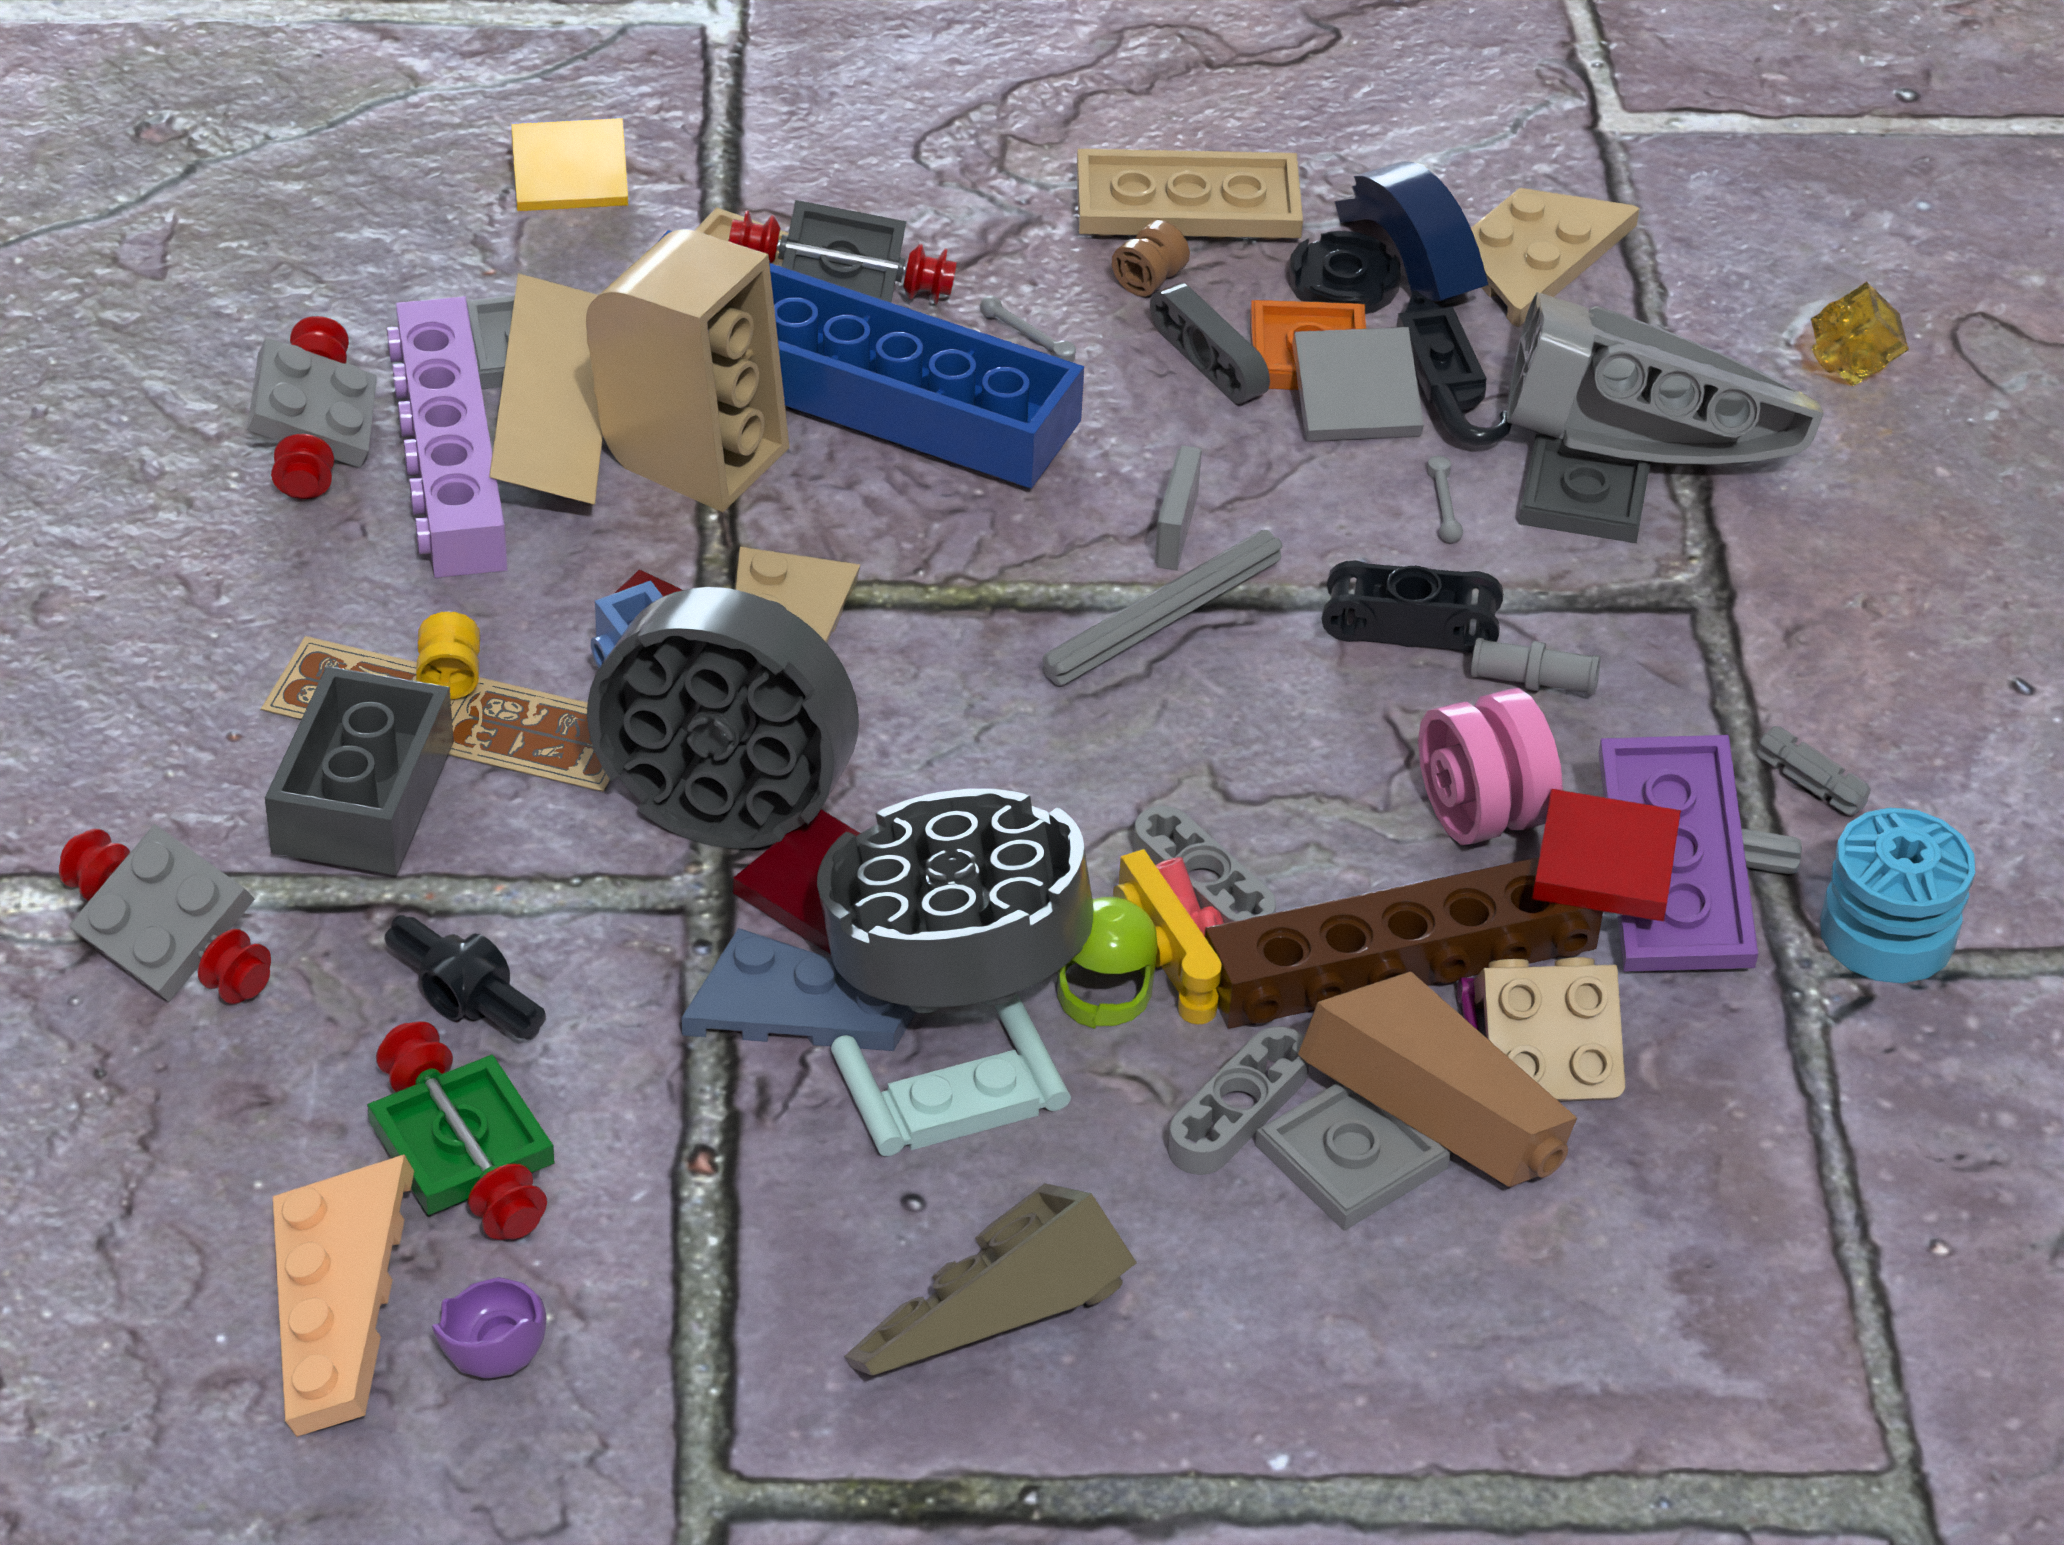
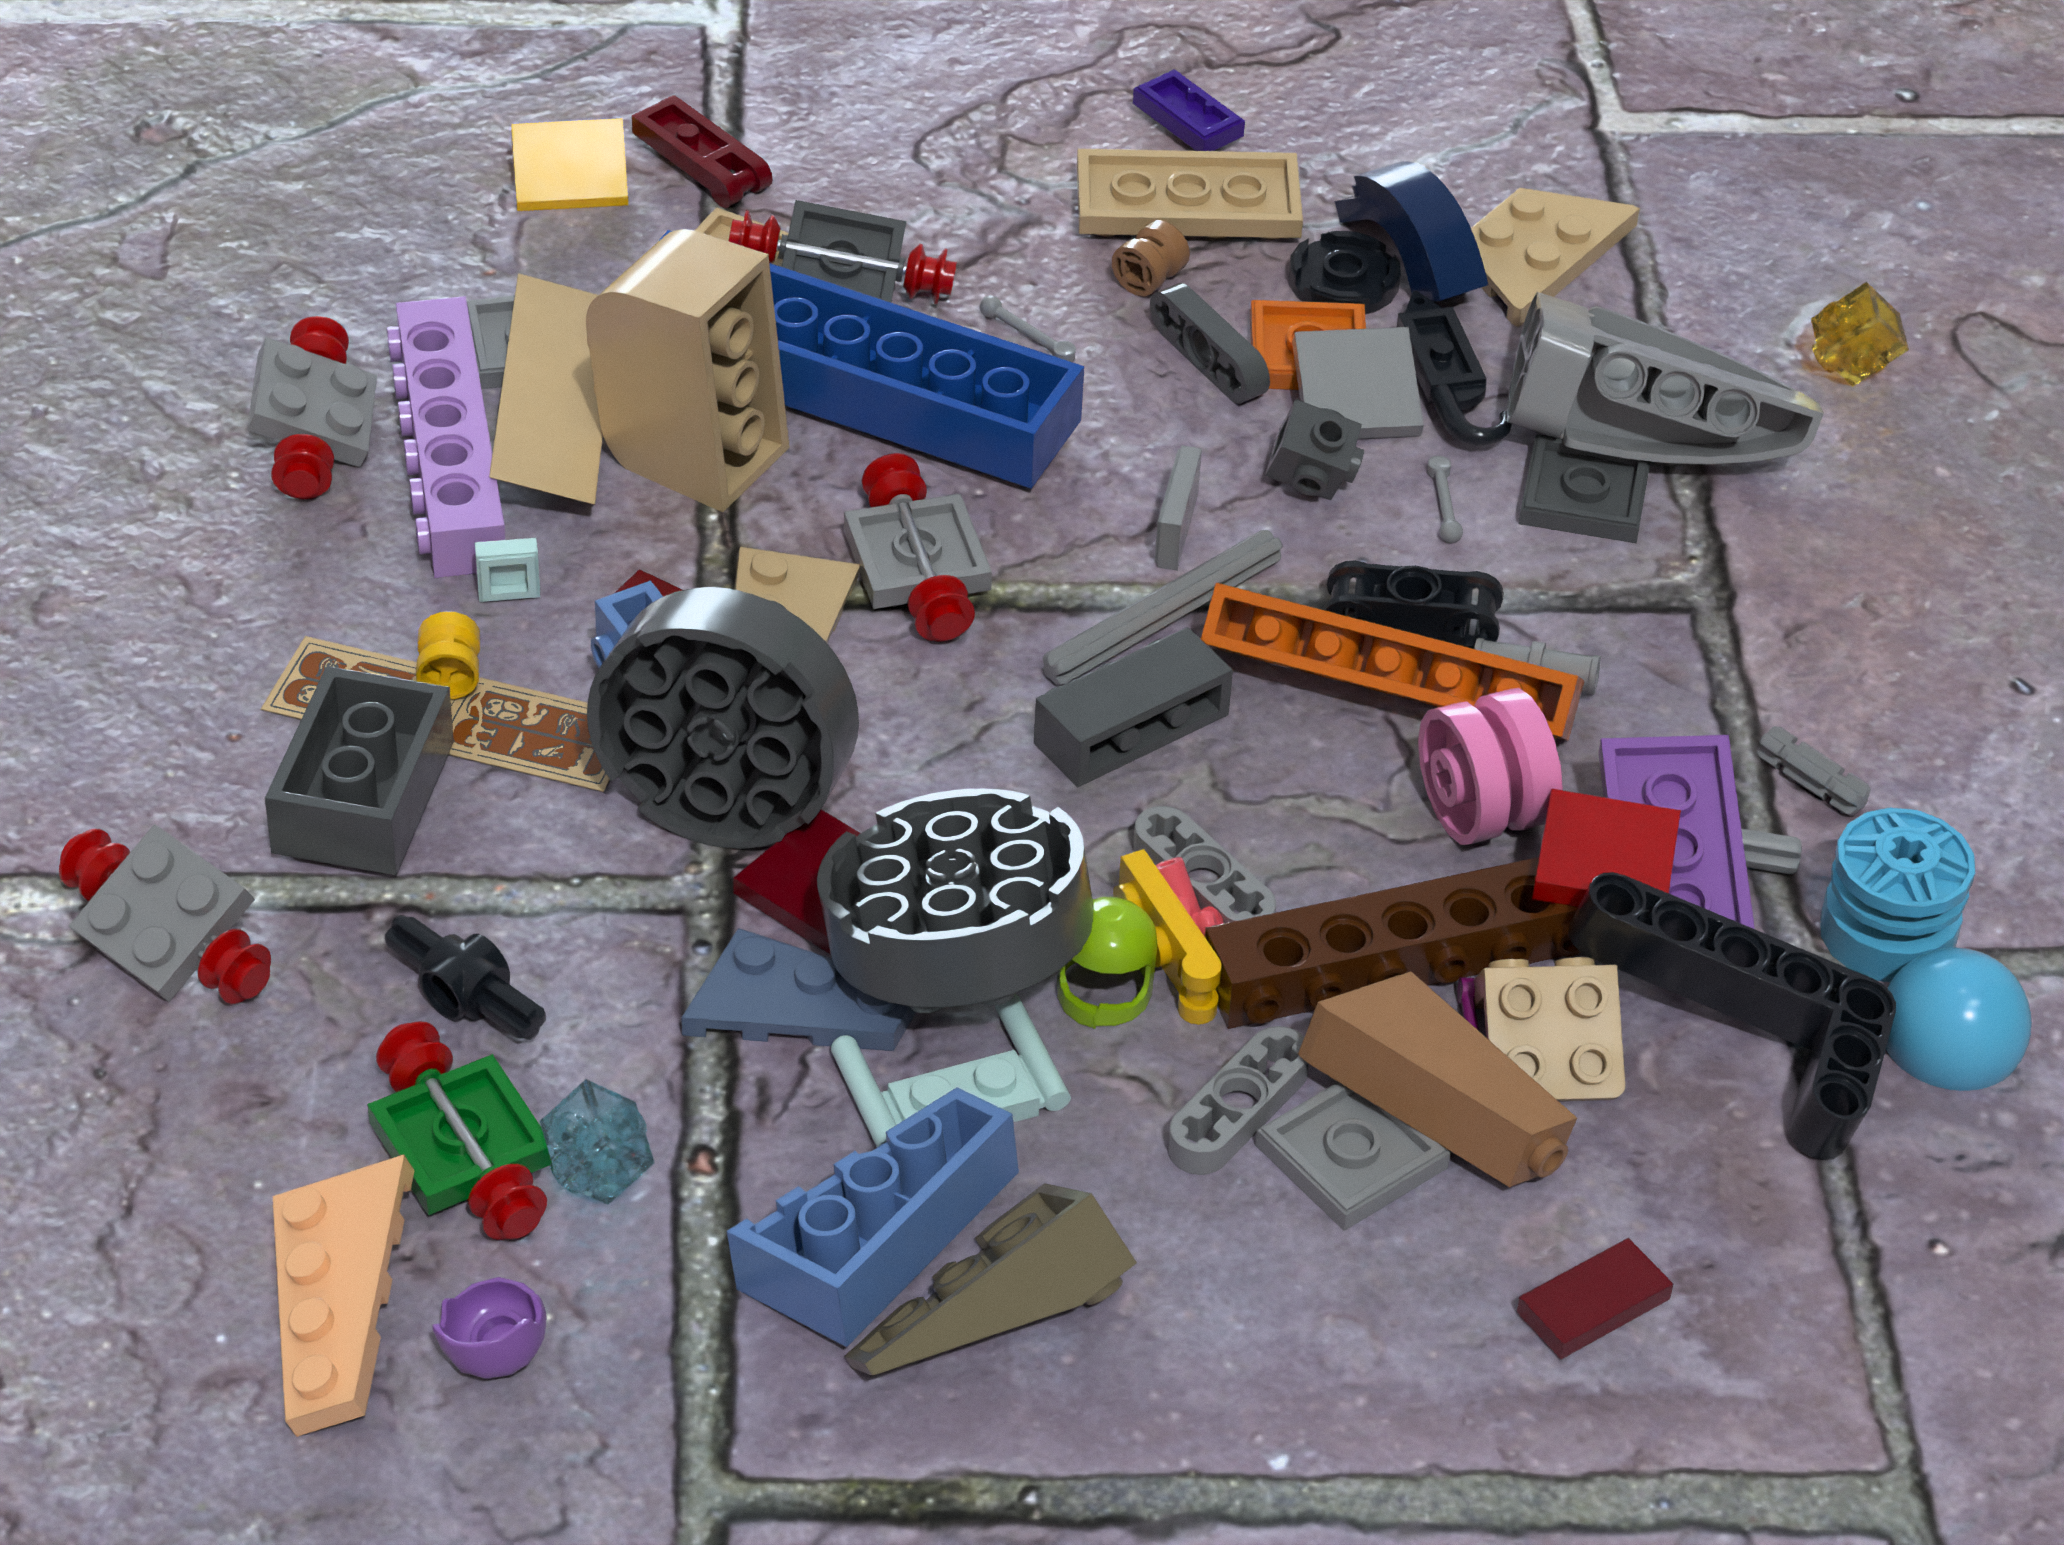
none -> light aqua tile [475,538,540,602]
none -> clear light blue brick [540,1079,655,1205]
none -> dark red plate [632,95,773,208]
none -> medium blue wedge [727,1087,1019,1347]
none -> light grey plate [844,453,992,642]
none -> dark grey brick [1034,627,1233,788]
none -> dark purple plate [1133,69,1245,151]
none -> orange brick [1201,583,1584,741]
none -> dark grey brick [1265,399,1364,500]
none -> dark red tile [1517,1237,1673,1359]
none -> black beam [1568,872,1896,1160]
none -> medium azure piece [1886,947,2032,1091]

